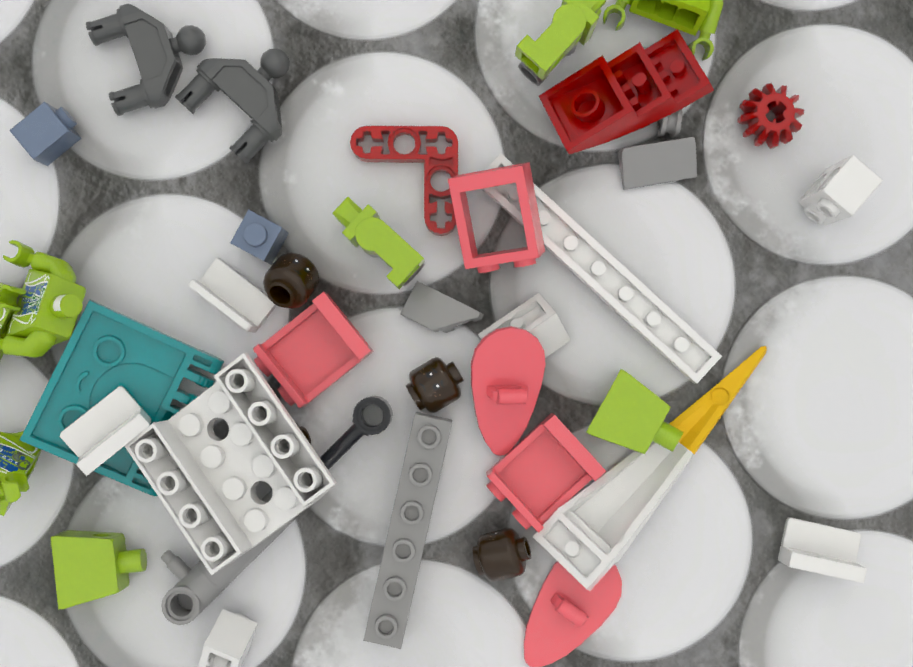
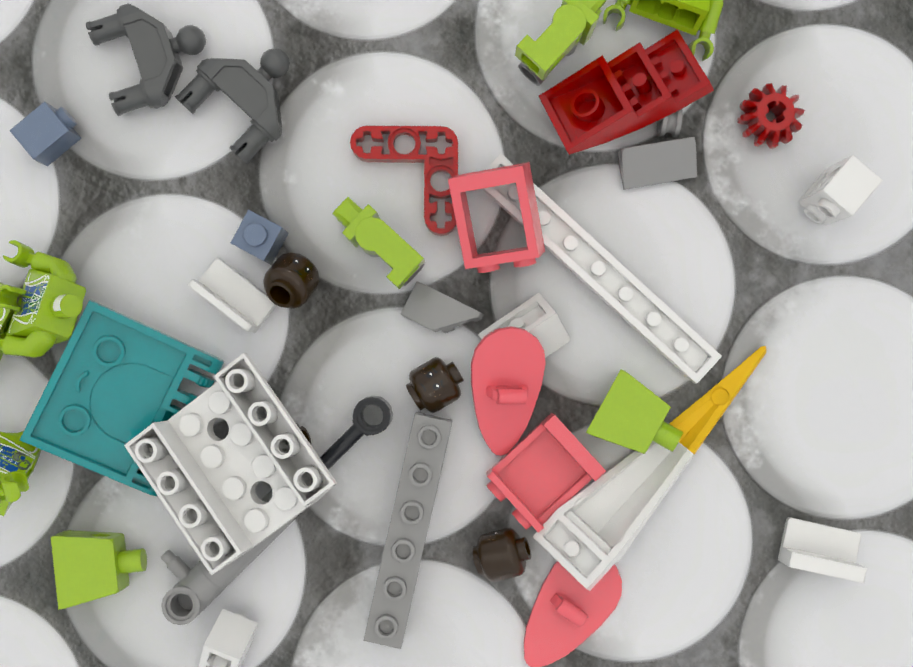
white panel [60,386,151,476] -> none
coral panel [253,291,374,408] -> none

